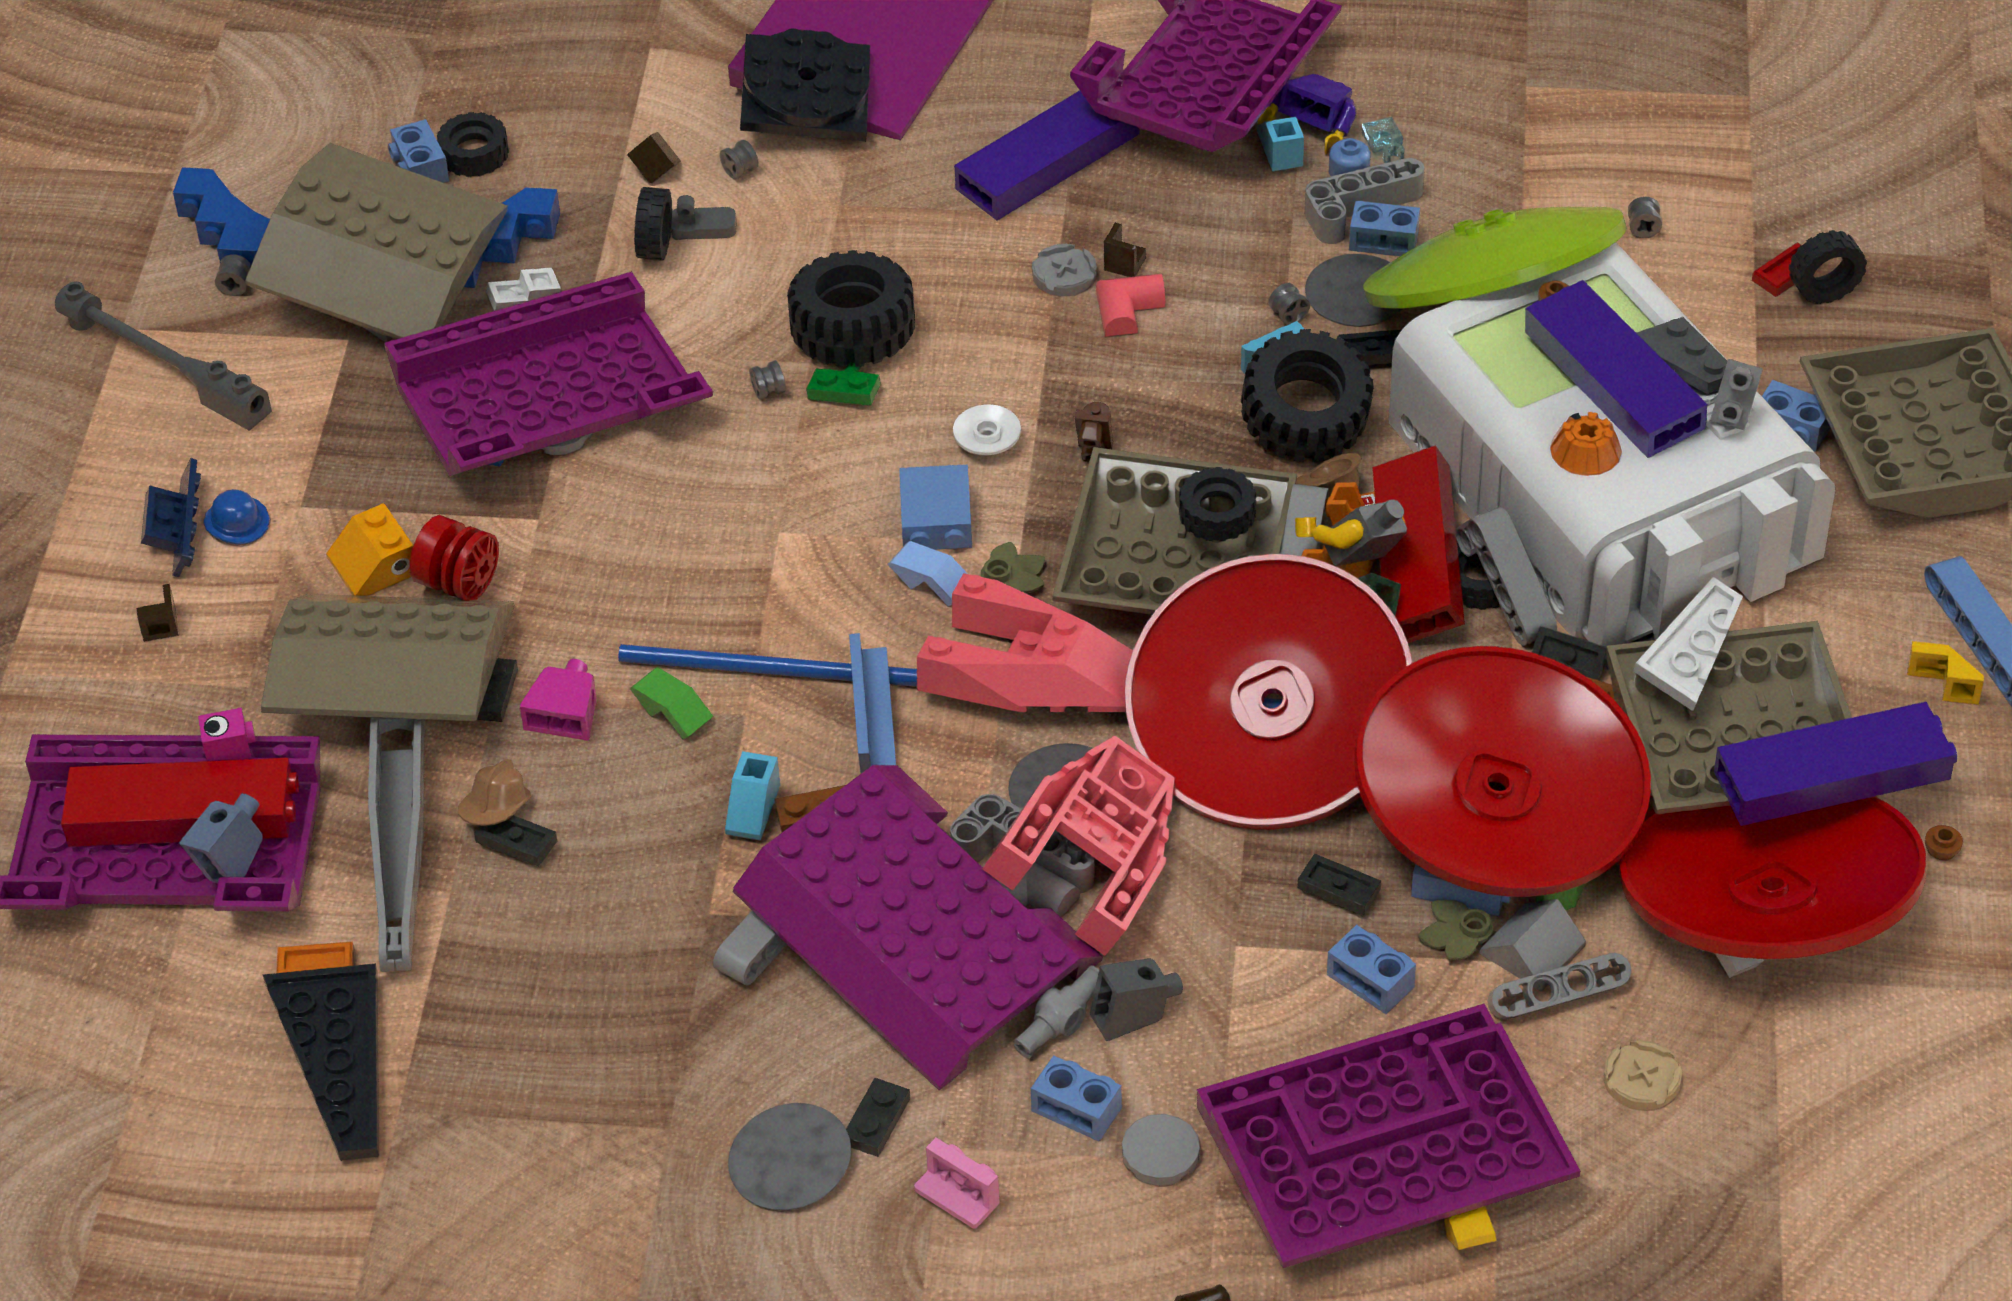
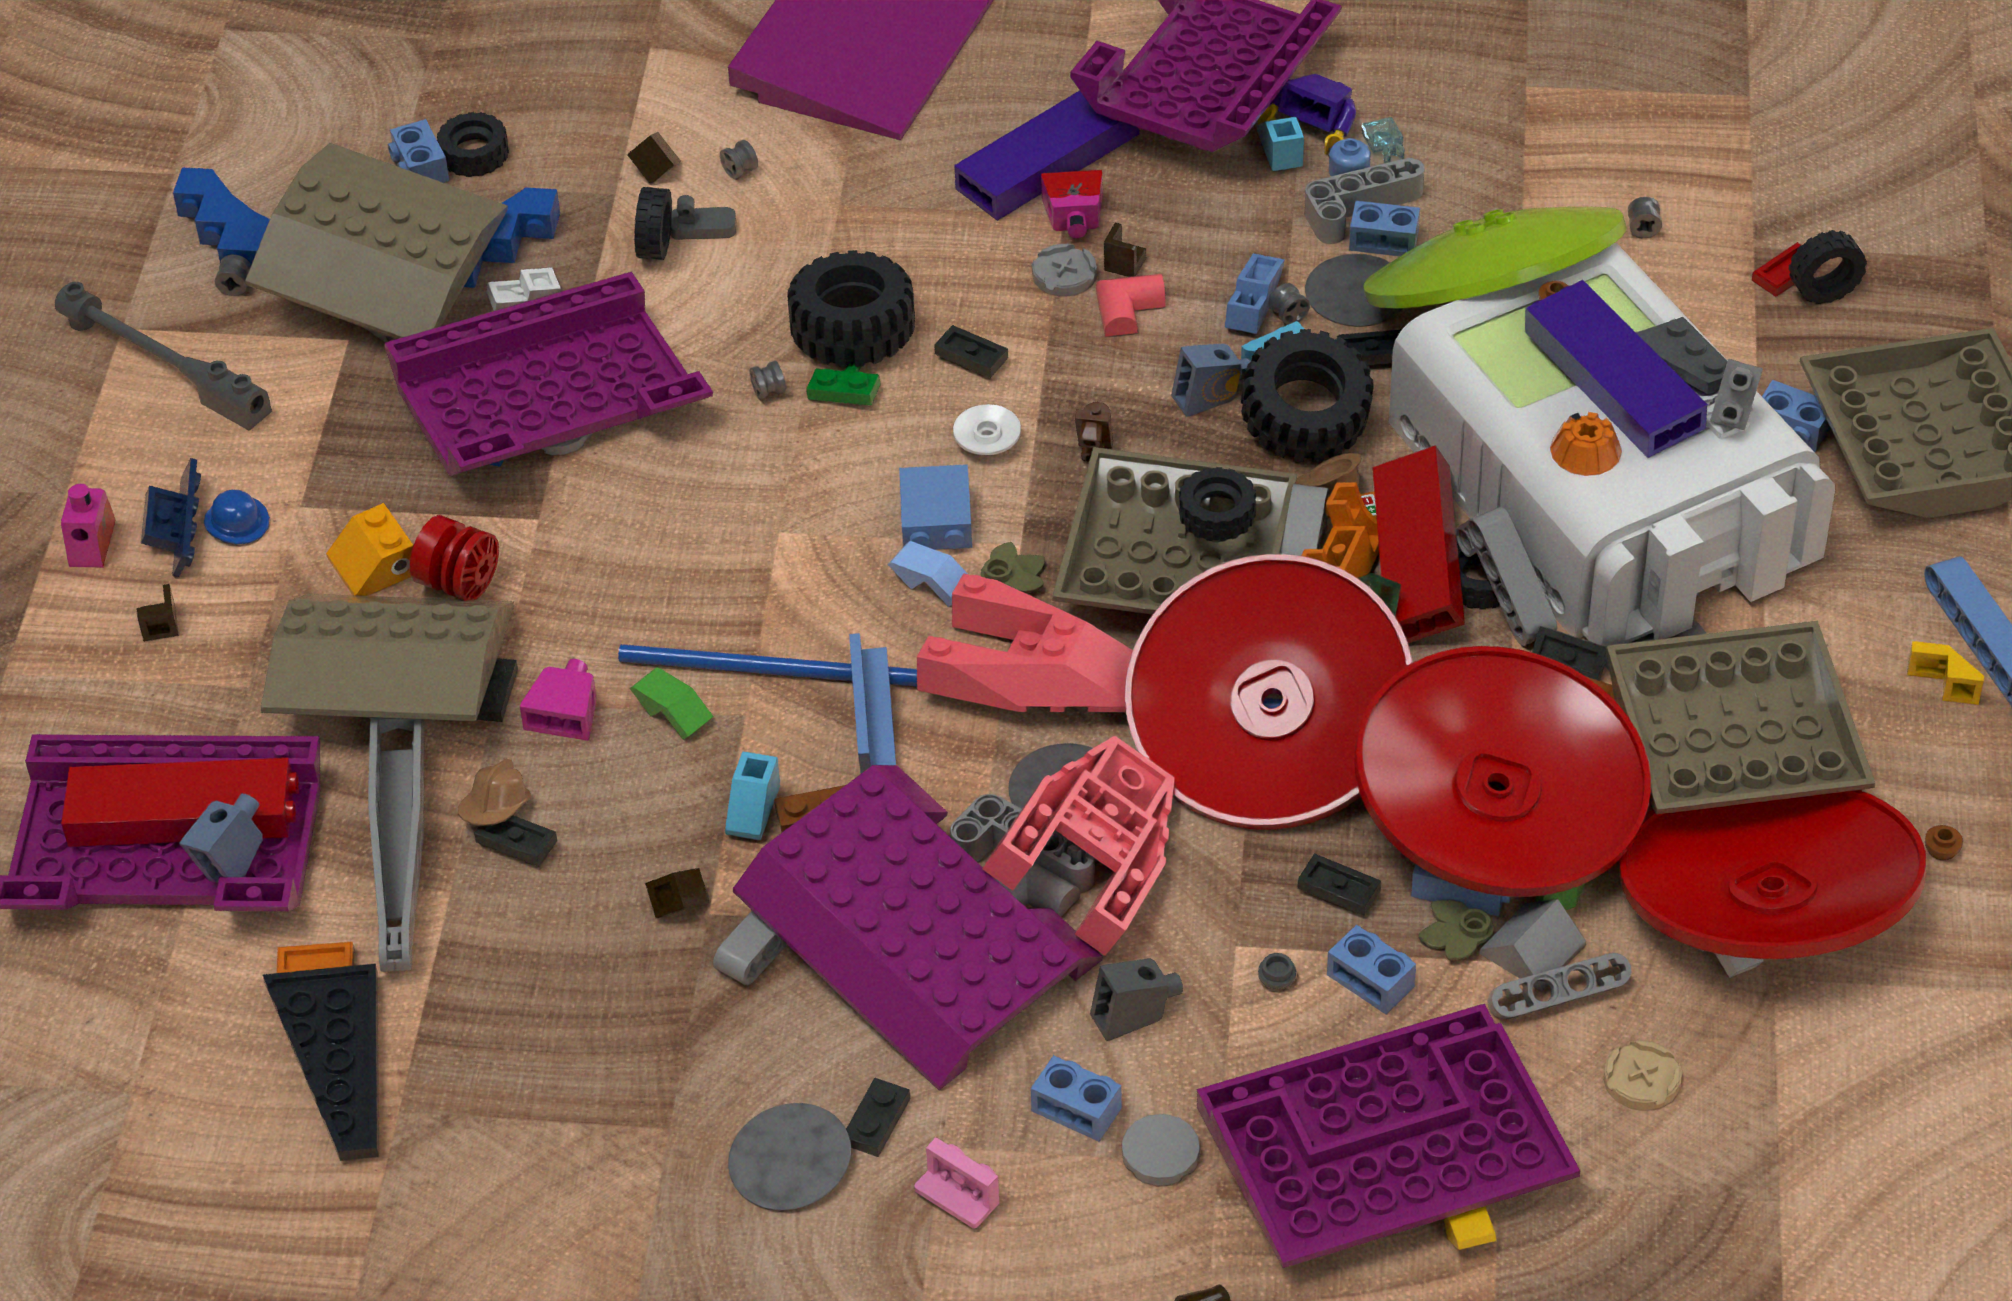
dark pink brick [198,707,256,761] -> none
black piece [740,28,870,142] -> none
light grey pin [1014,966,1099,1059] -> none
dark grey torso [1295,499,1407,566] -> none
white wing [1633,577,1743,711] -> none
dark purple brick [1714,701,1957,826] -> none
none -> dark pink torso [61,484,116,568]
none -> dark brown panel [645,868,709,919]
none -> pearl dark grey plate [934,325,1009,378]
none -> torso [1041,170,1103,238]
none -> sand blue torso [1171,344,1251,417]
none -> medium blue slope [1225,253,1285,334]
none -> dark grey plate [1258,953,1296,989]

